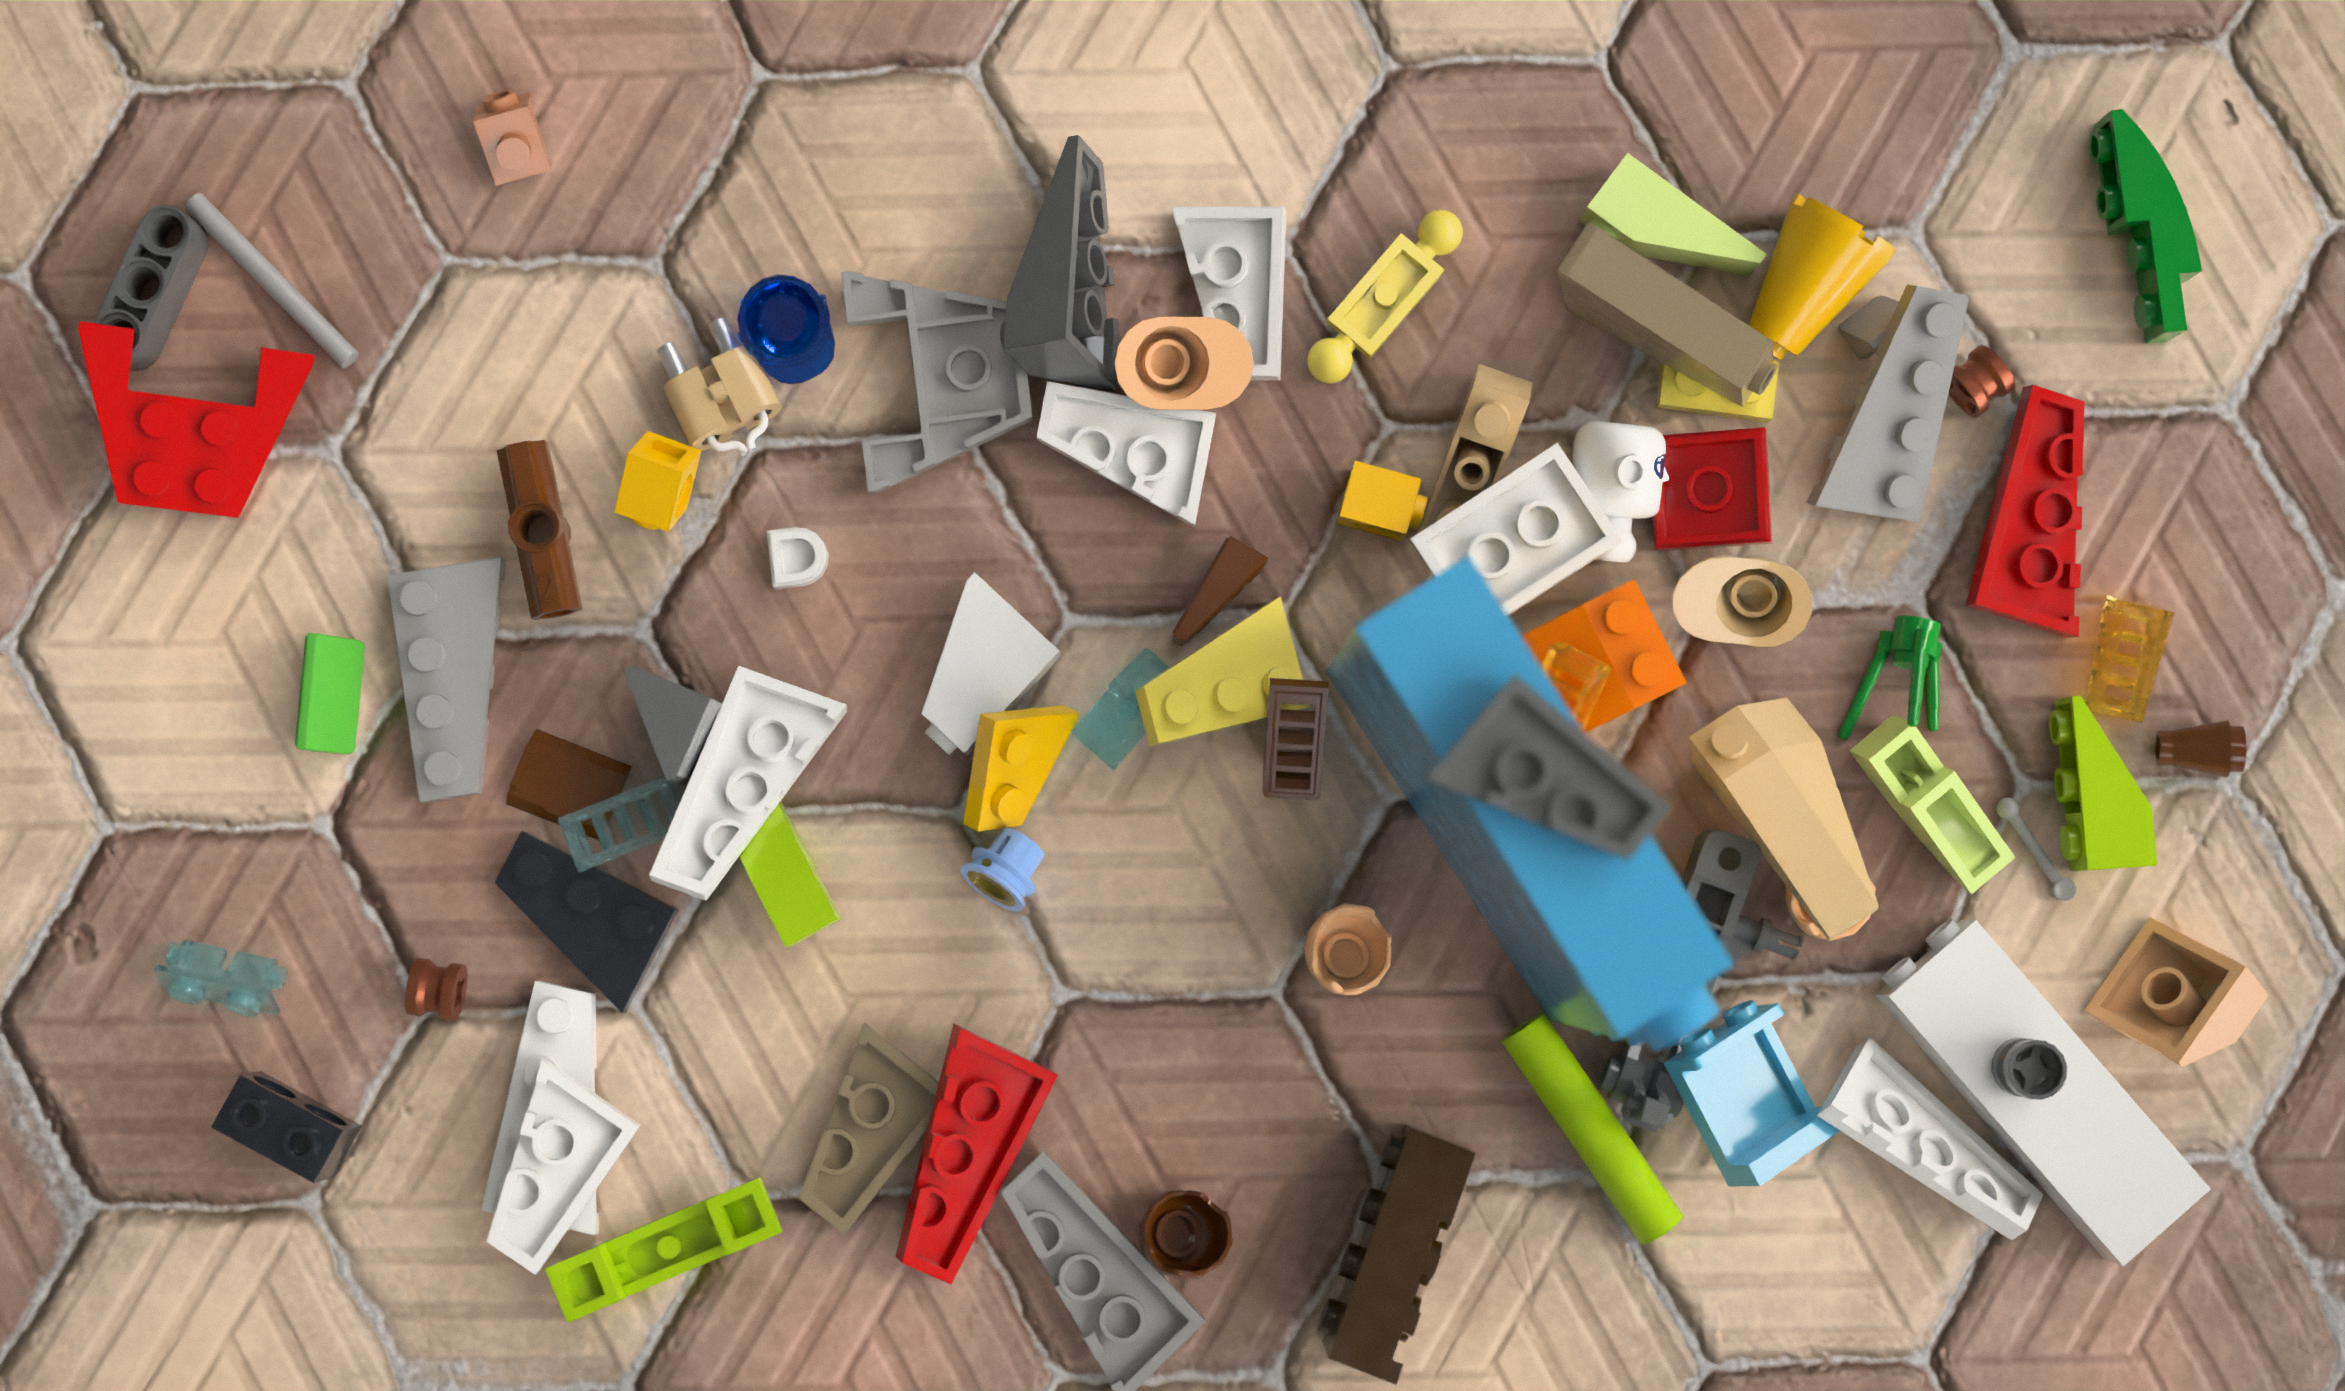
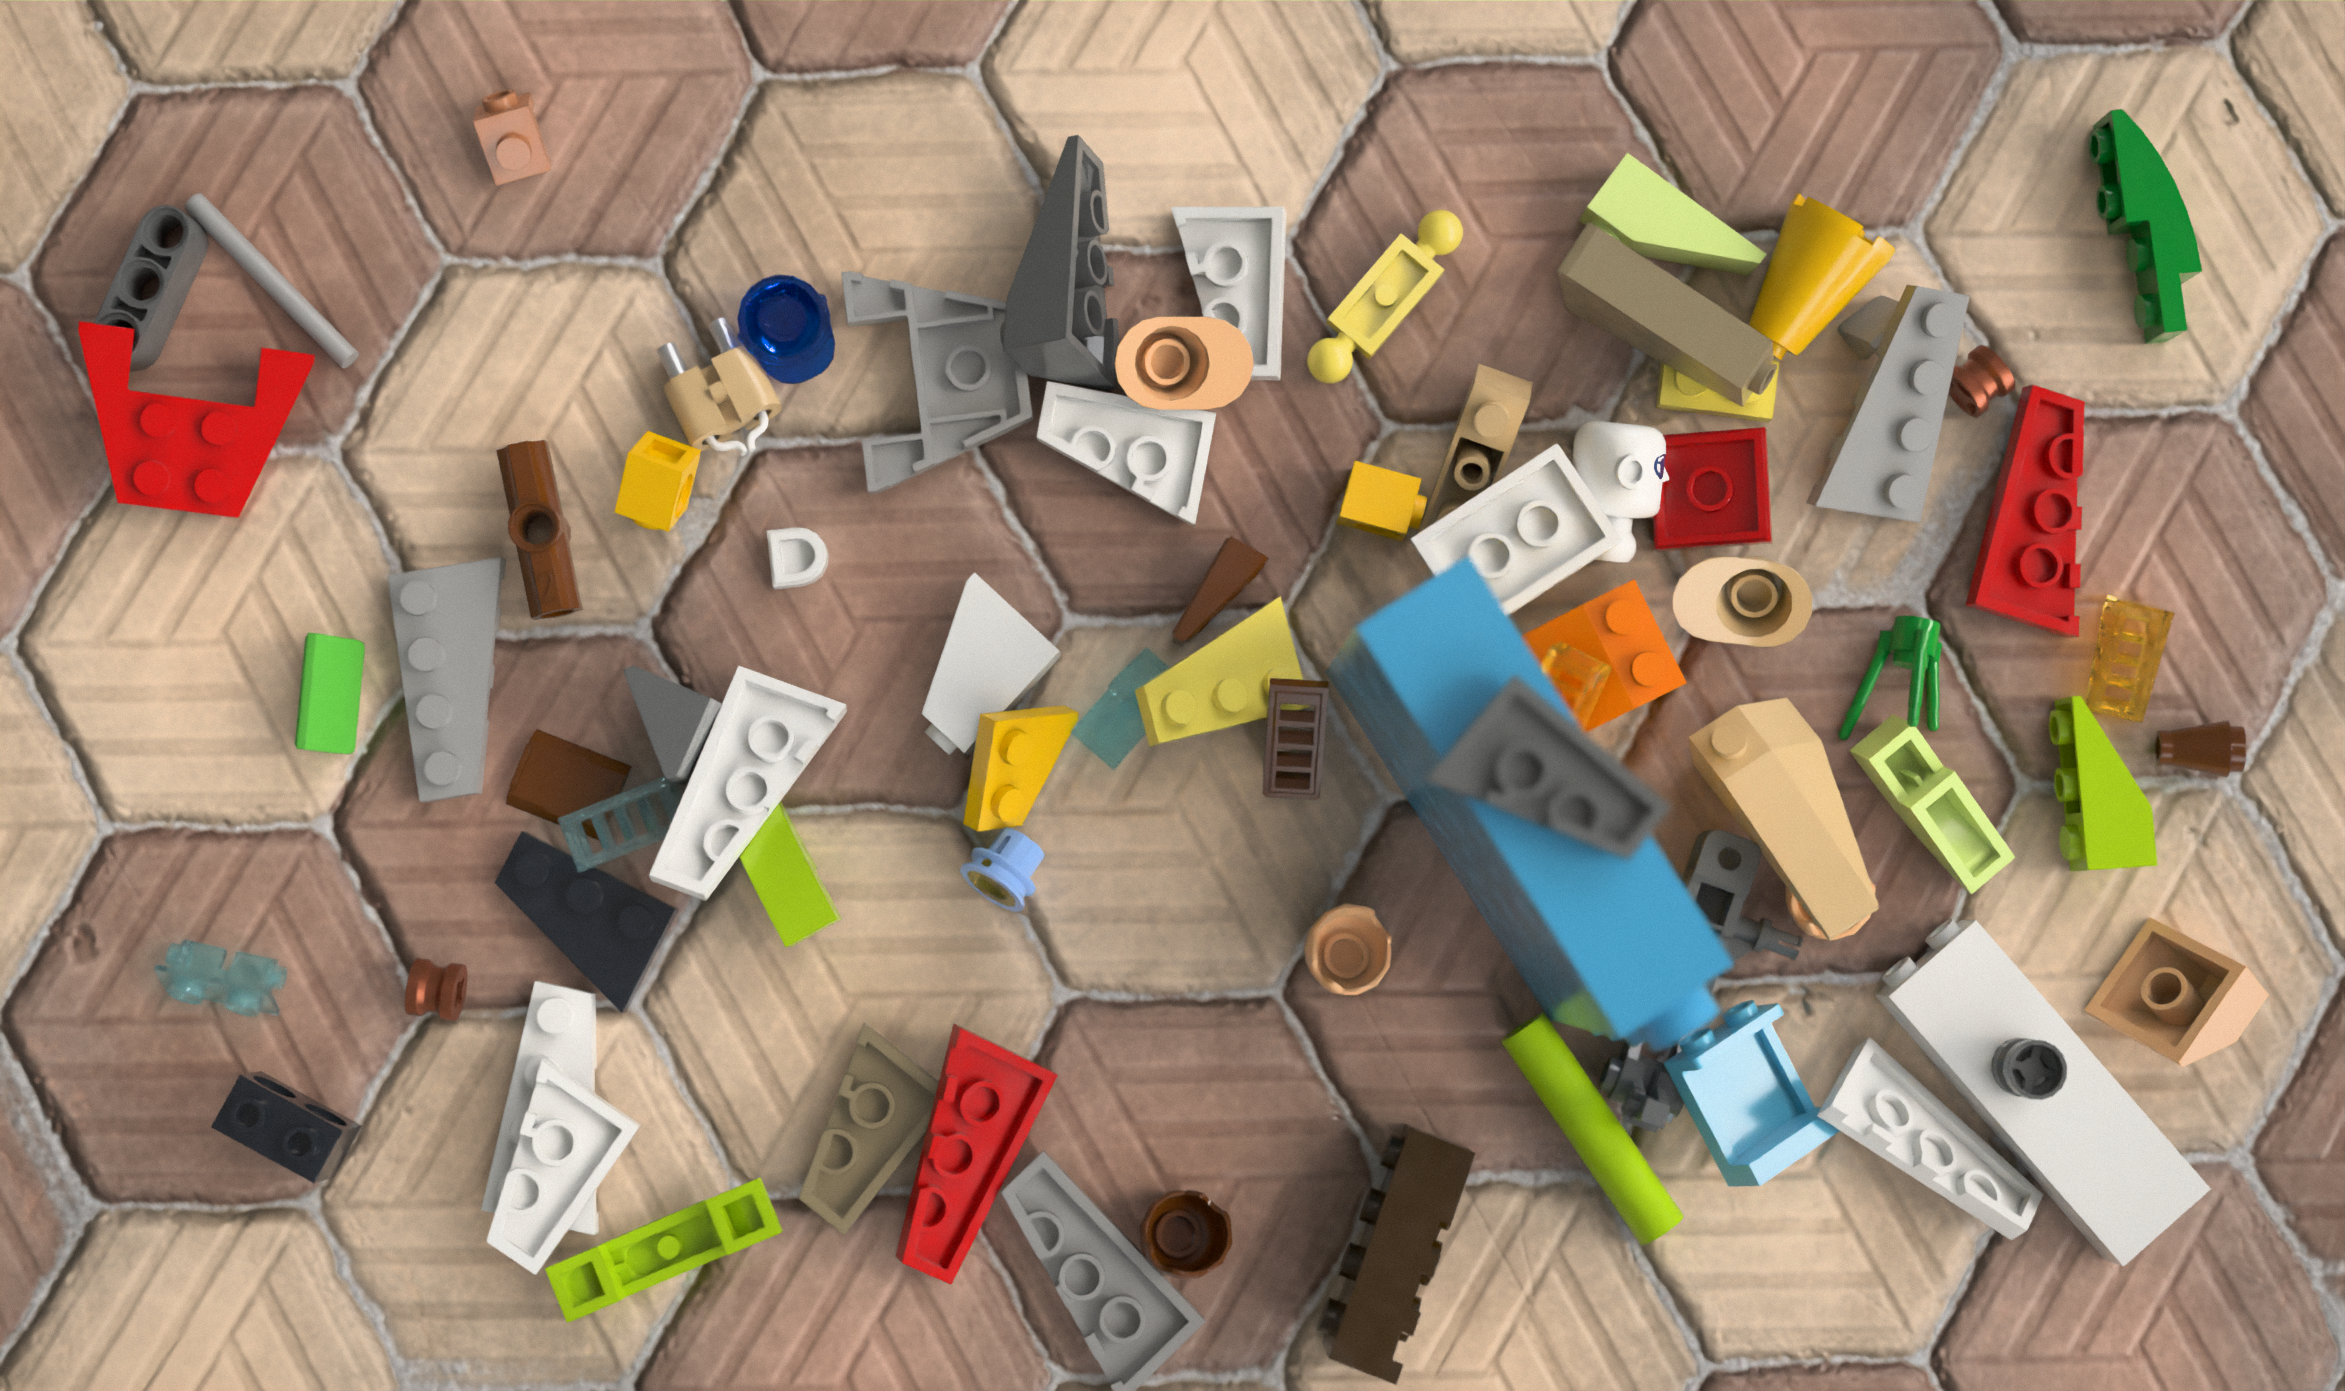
light grey hinge [1996,797,2076,901] -> none

